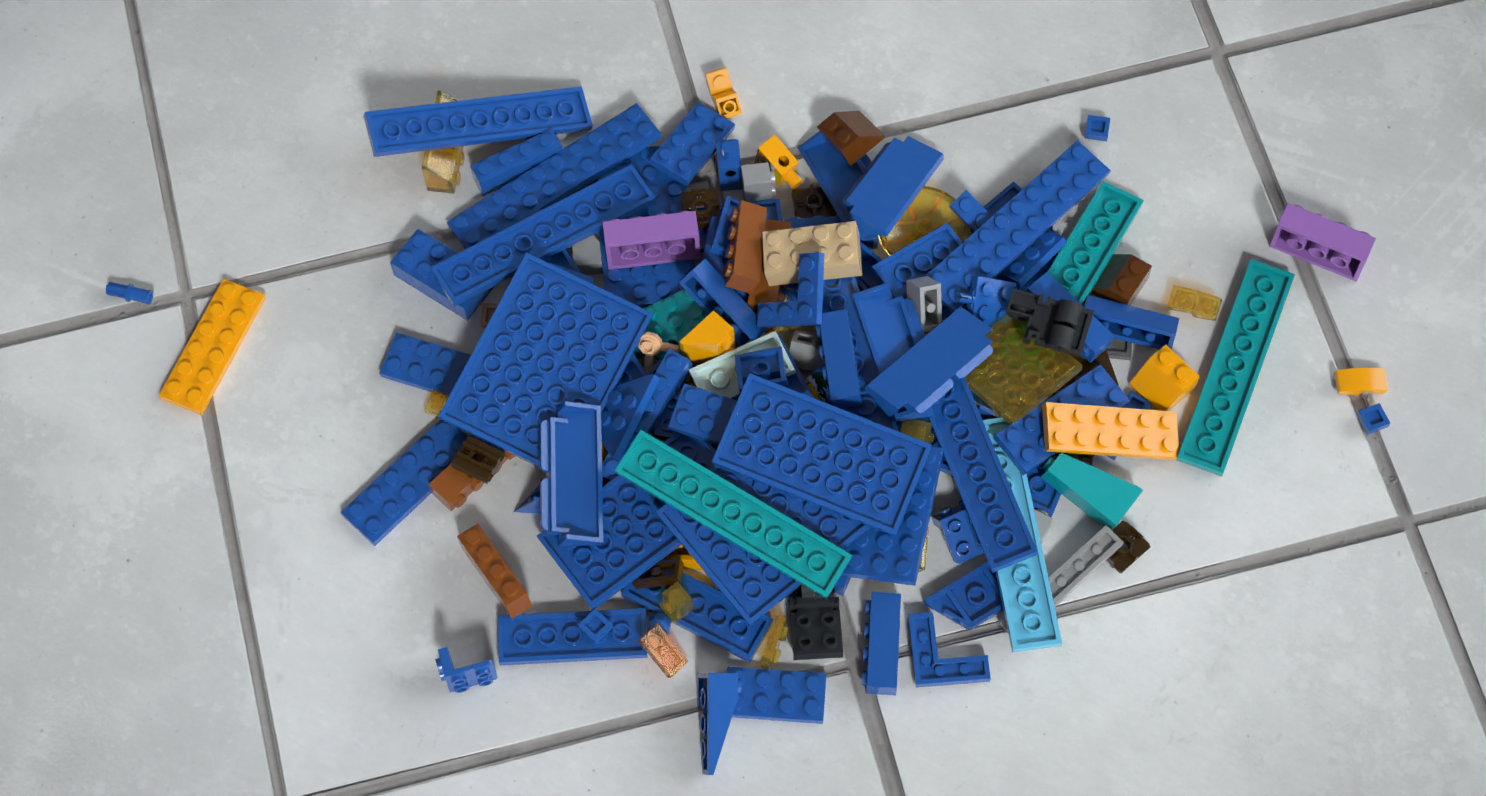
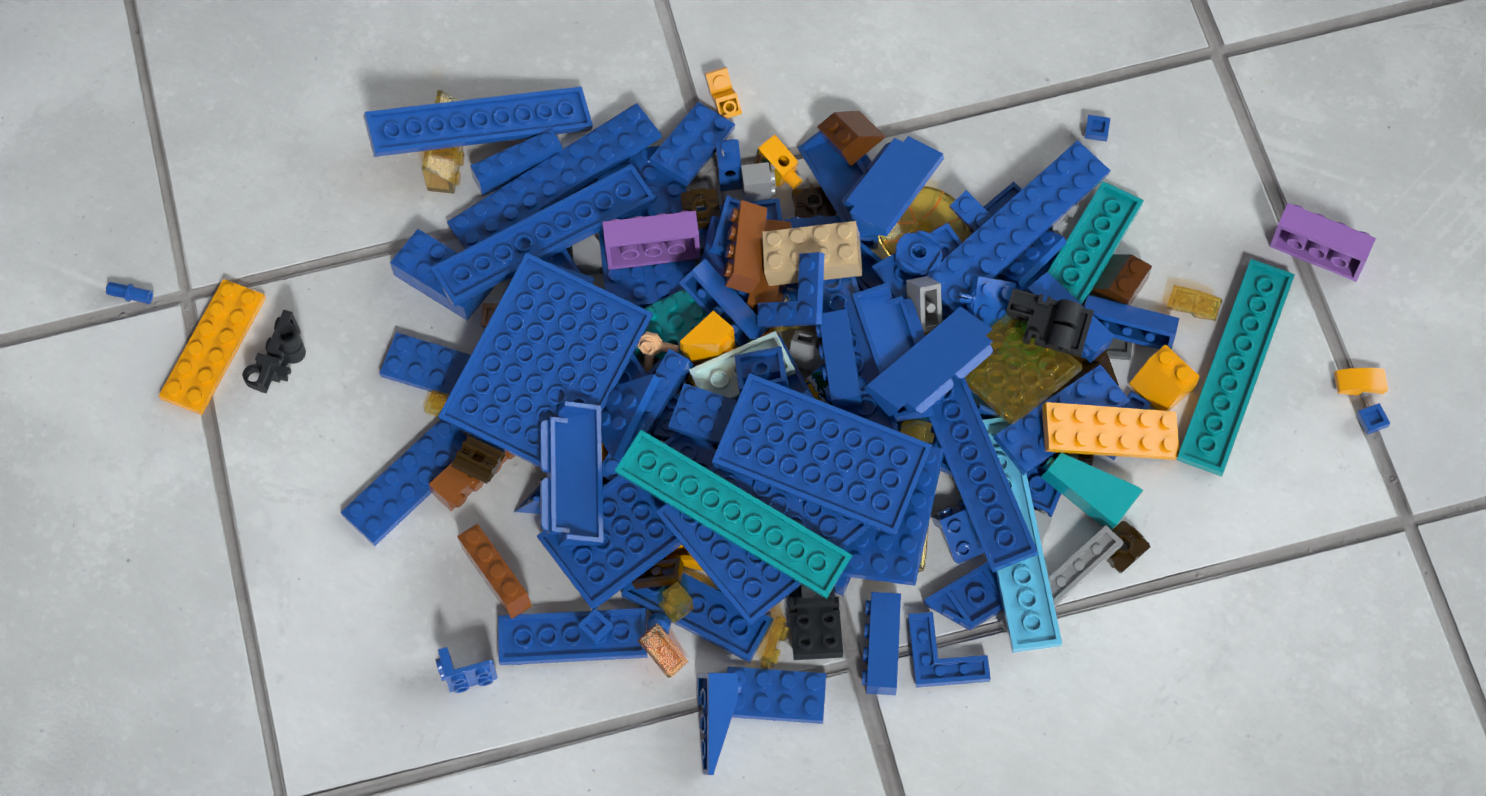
none -> black plate [242,310,306,393]
none -> blue plate [894,231,942,278]

